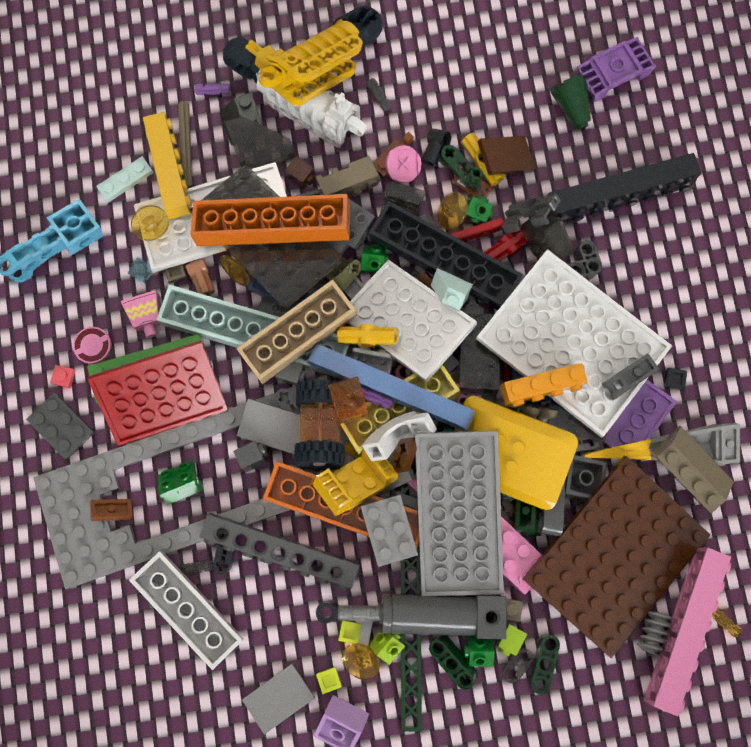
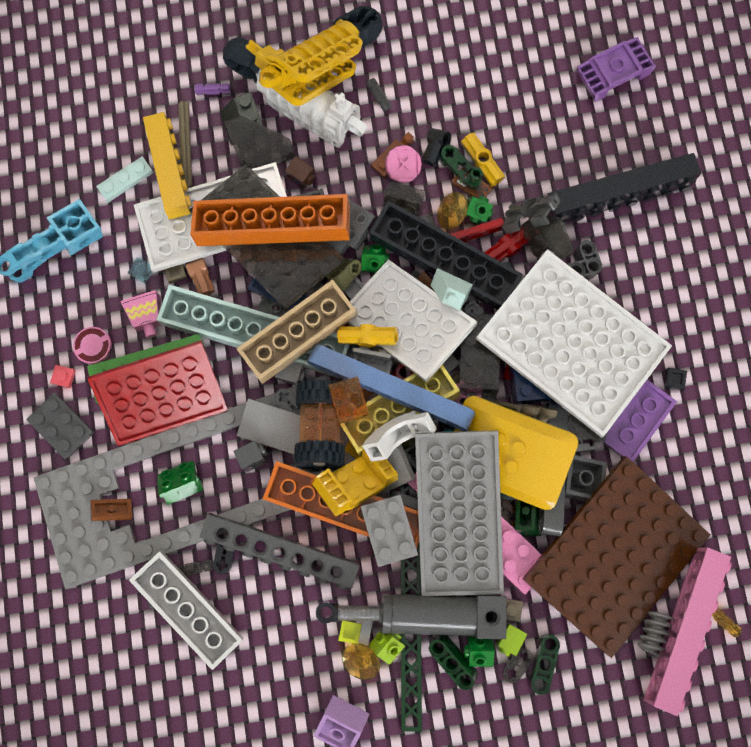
clear yellow dish [131,205,169,241] -> none
clear yellow dish [220,255,250,286] -> none
light grey tile [242,663,315,735] -> none
dark tan wedge [315,156,382,198] -> none
neon yellow plate [316,667,342,694] -> none
medium lavender axle [356,386,394,410] -> none
reddish brown beam [392,438,417,473] -> none
reddish brown tile [477,136,536,175] -> none
light orange brick [500,363,588,407] -> none
dark green cone [550,75,591,130] -> none
light grey plate [583,423,740,465] -> none
dark grey plate [602,353,660,400] -> none
dark tan slope [651,426,734,514] -> none

